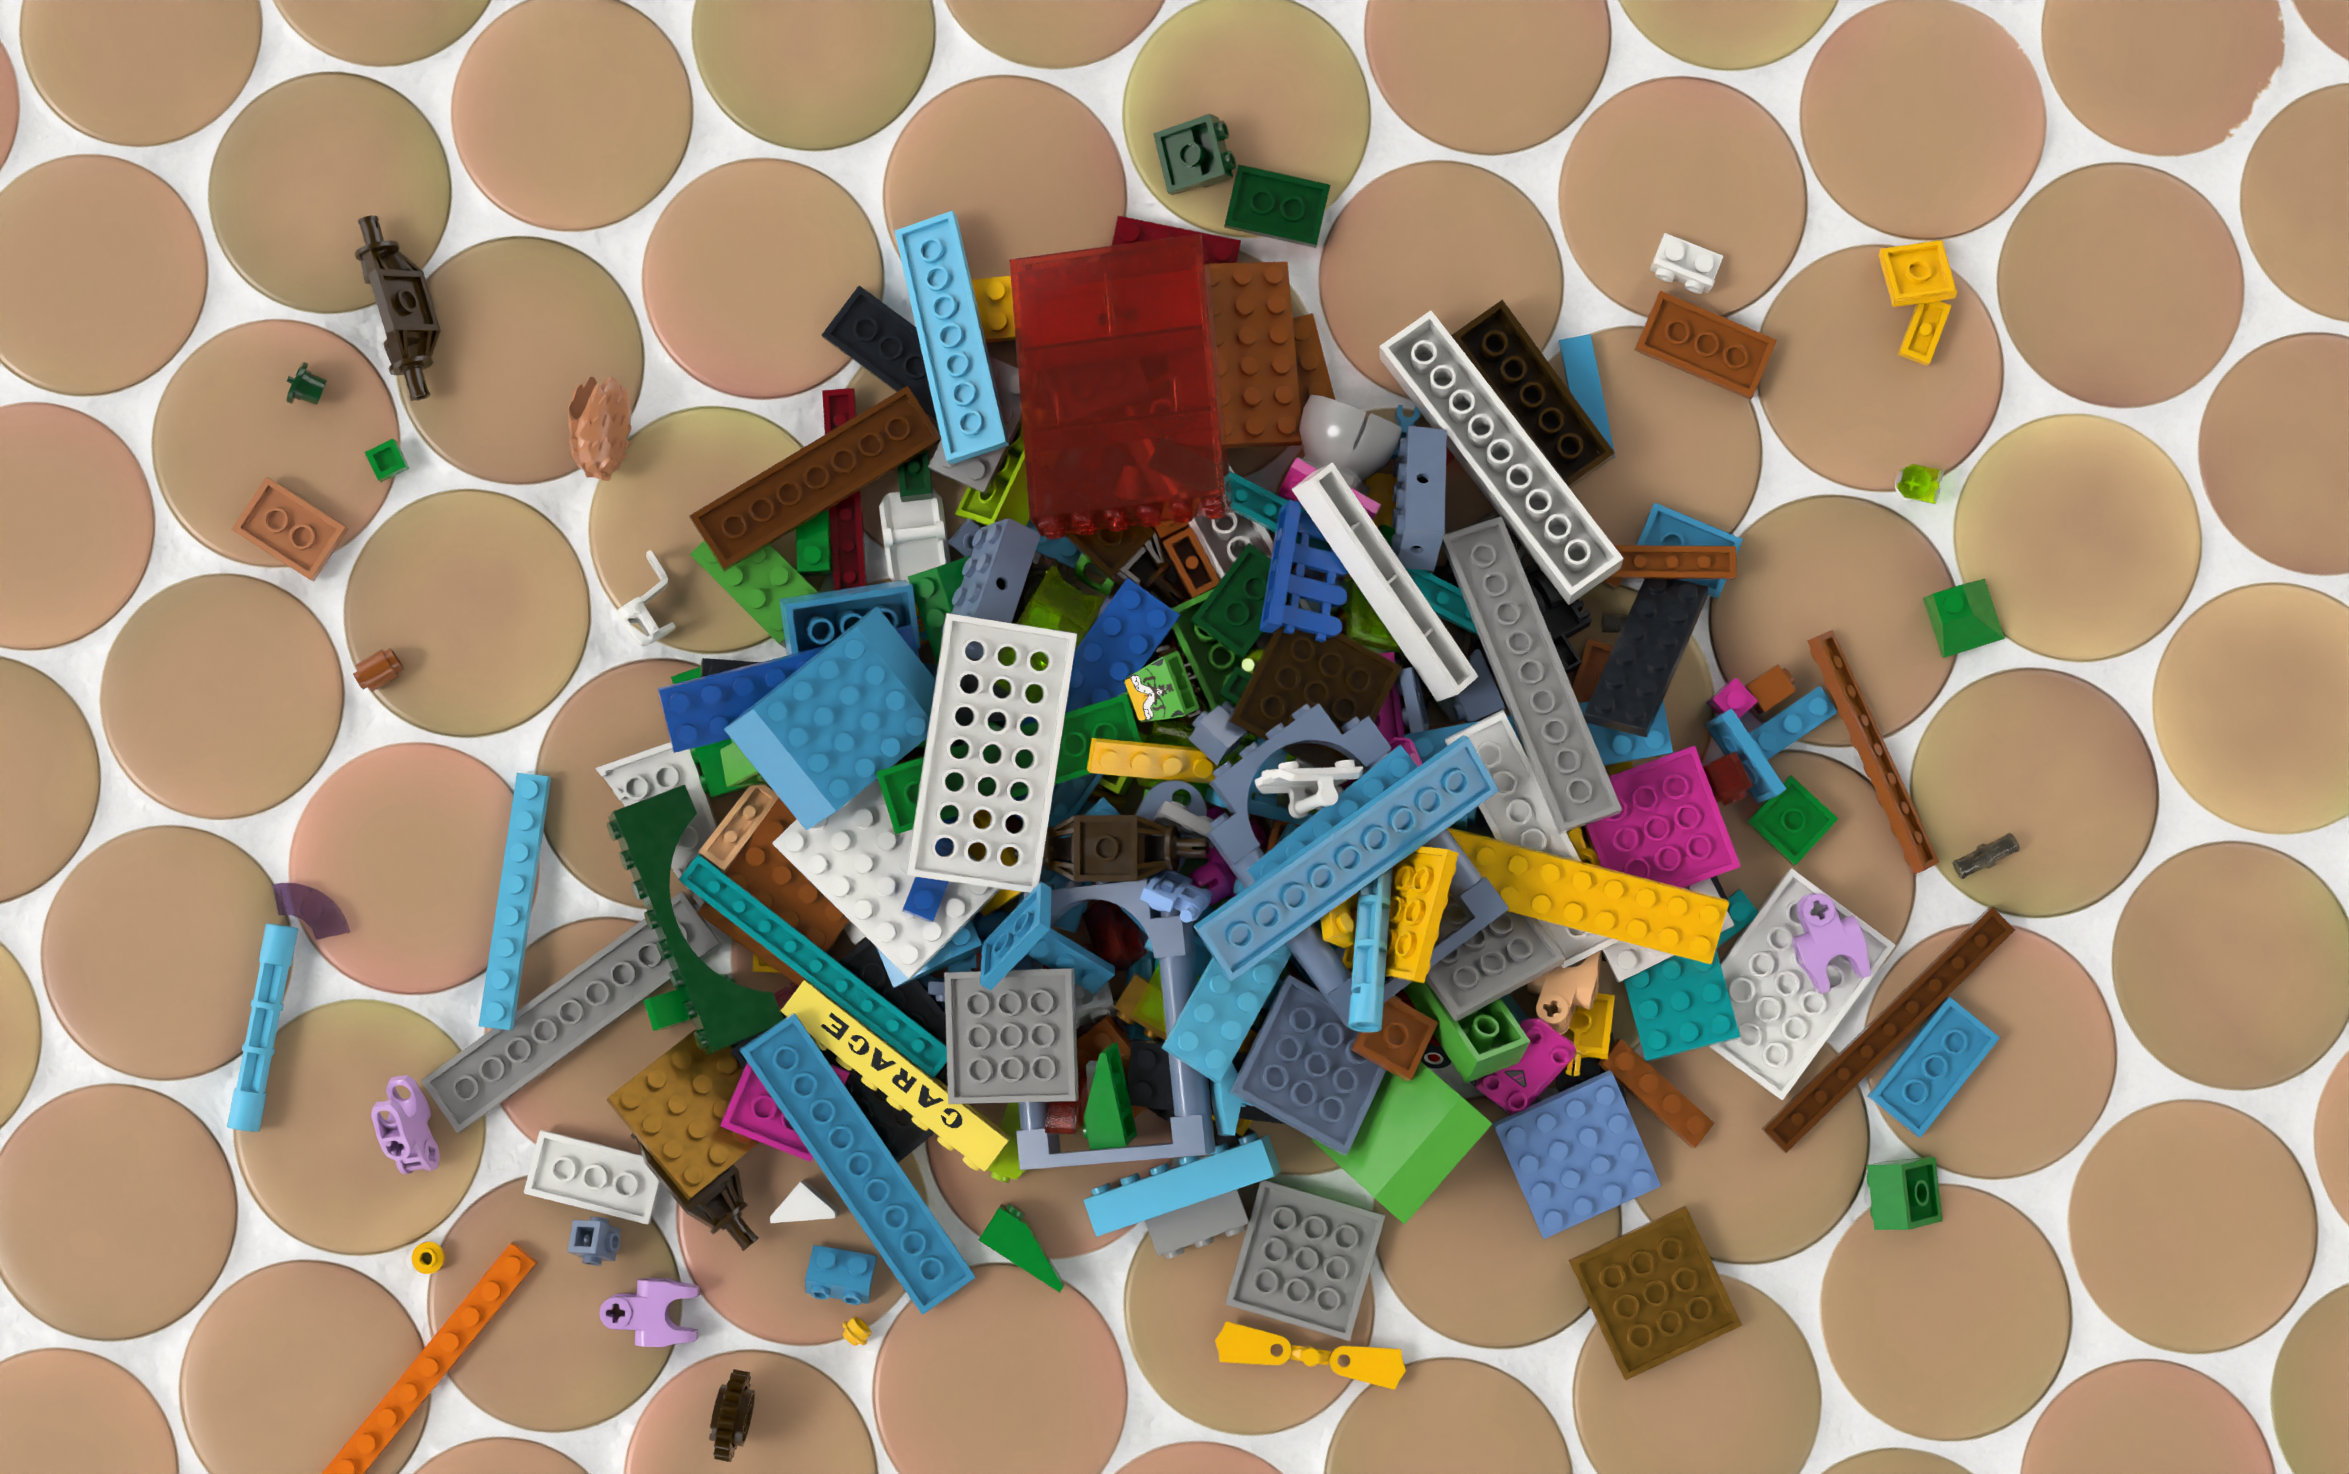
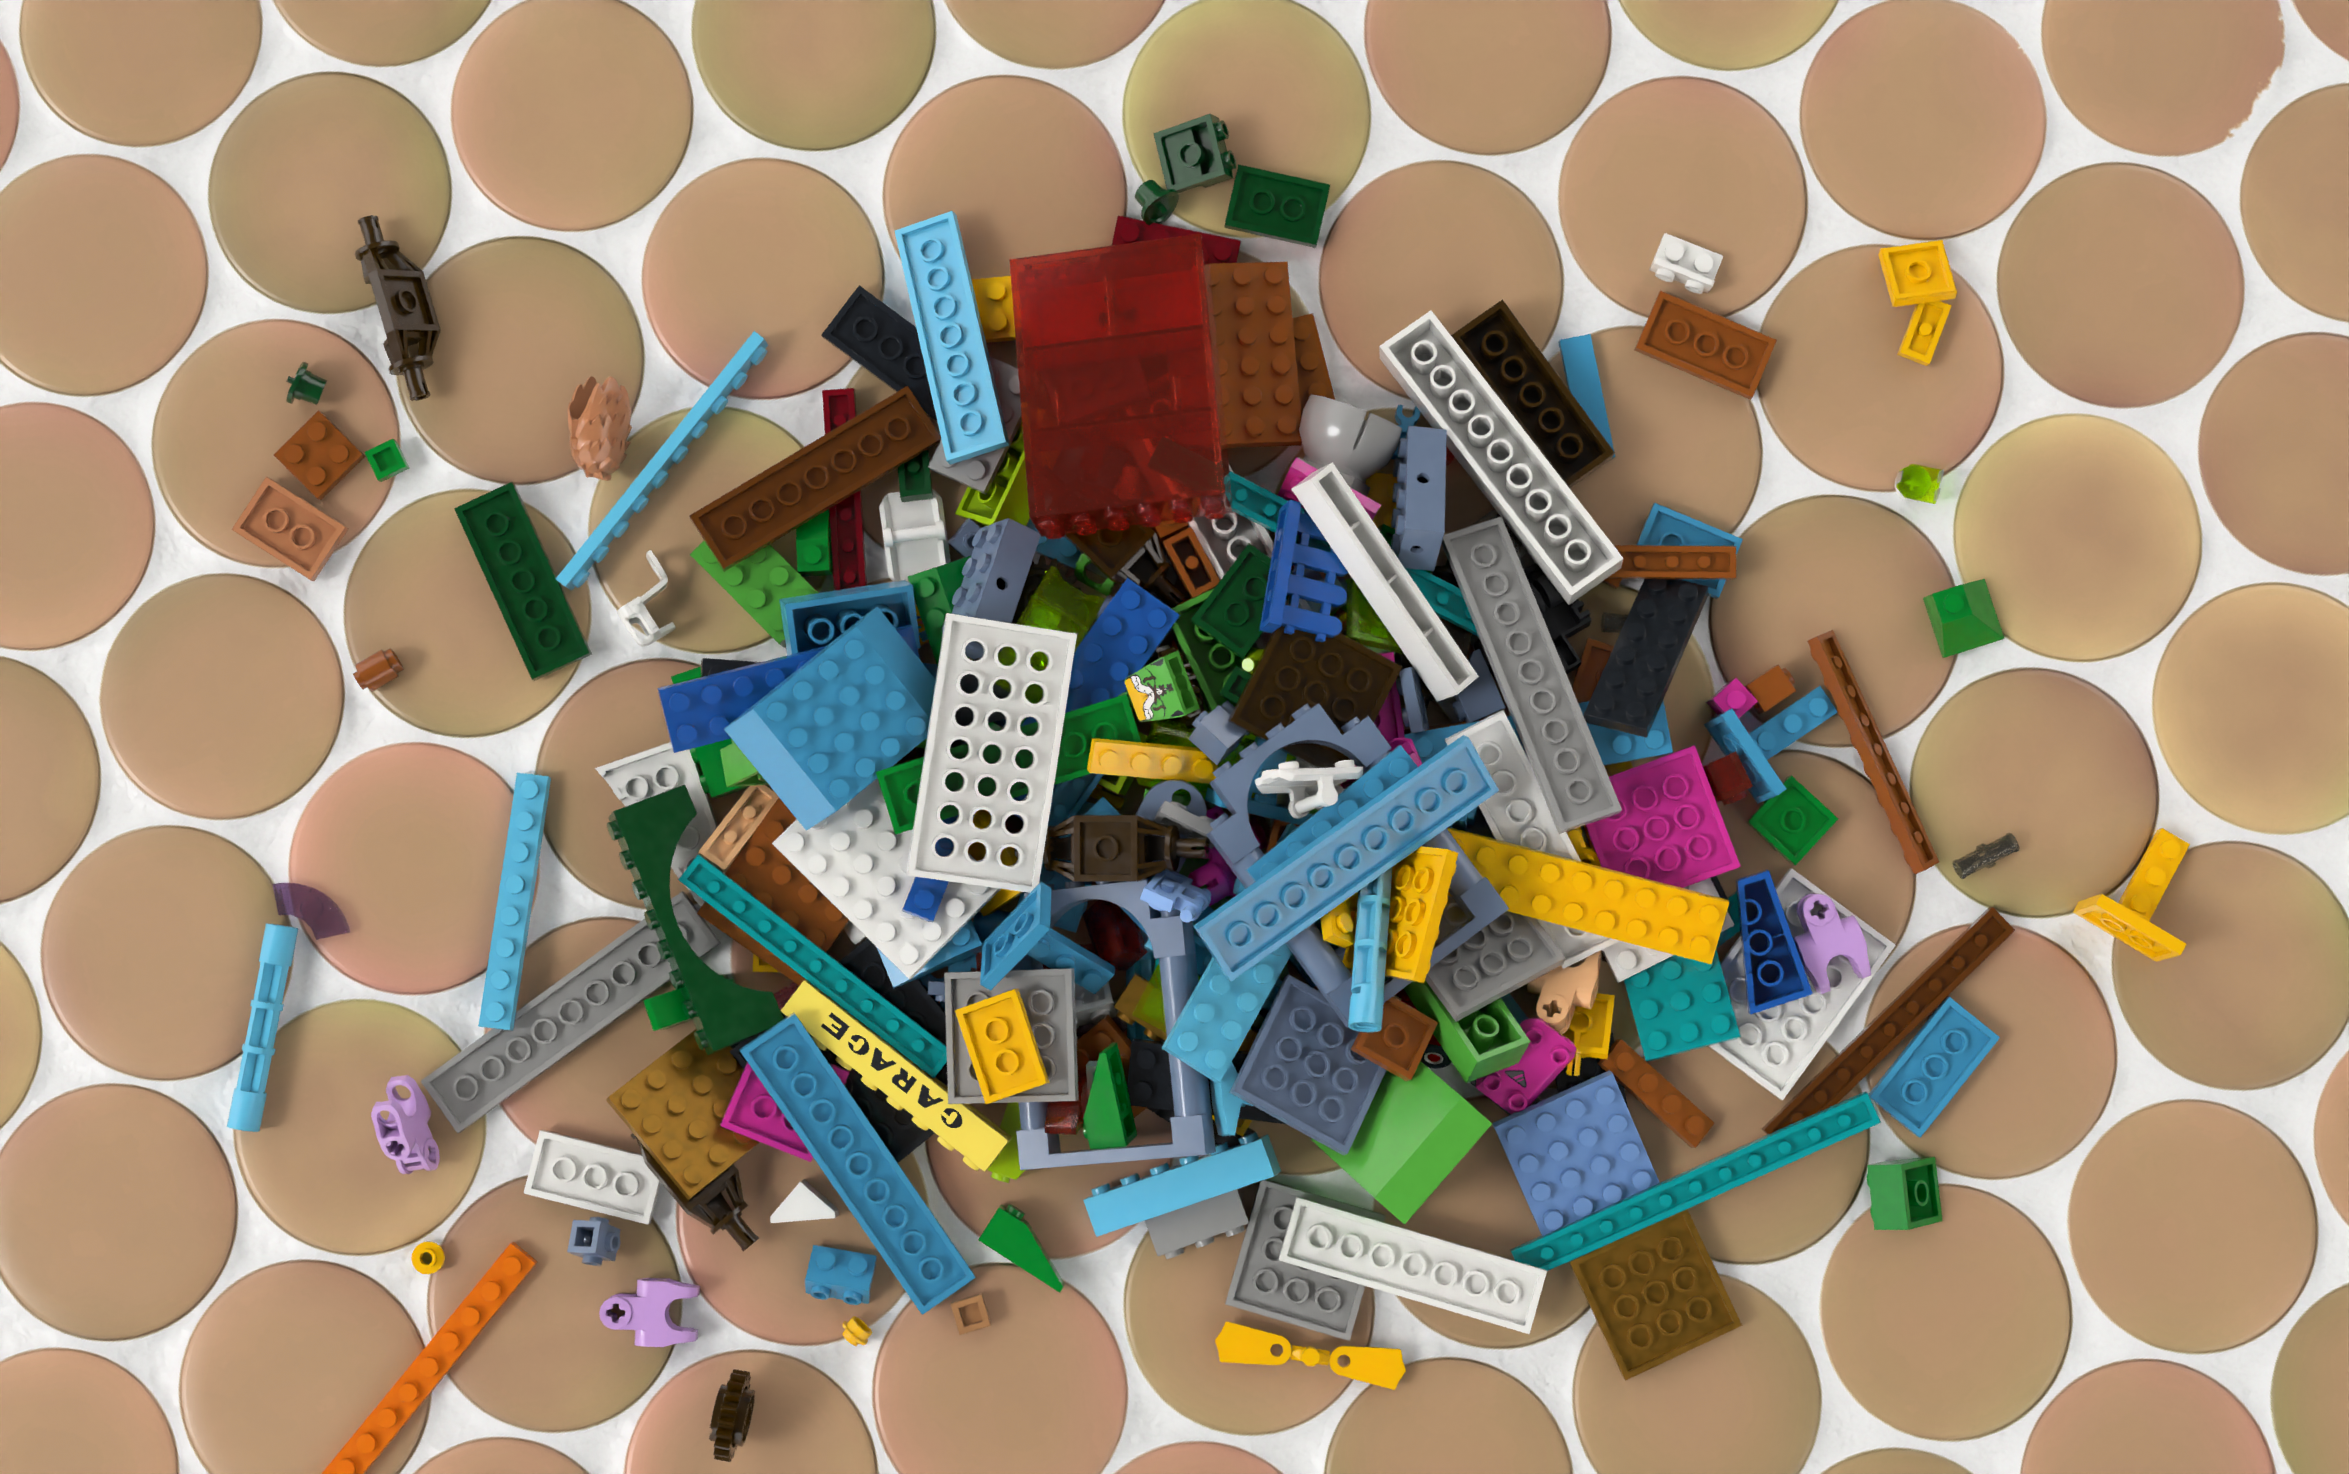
none -> dark orange plate [273,410,366,500]
none -> dark green plate [454,482,592,681]
none -> medium azure plate [556,331,768,591]
none -> medium nougat plate [951,1293,991,1335]
none -> yellow plate [955,989,1050,1104]
none -> dark green piece [1135,180,1179,225]
none -> white plate [1279,1196,1547,1334]
none -> teal plate [1510,1092,1881,1271]
none -> blue wedge [1736,870,1813,1015]
none -> yellow piece [2073,828,2190,962]

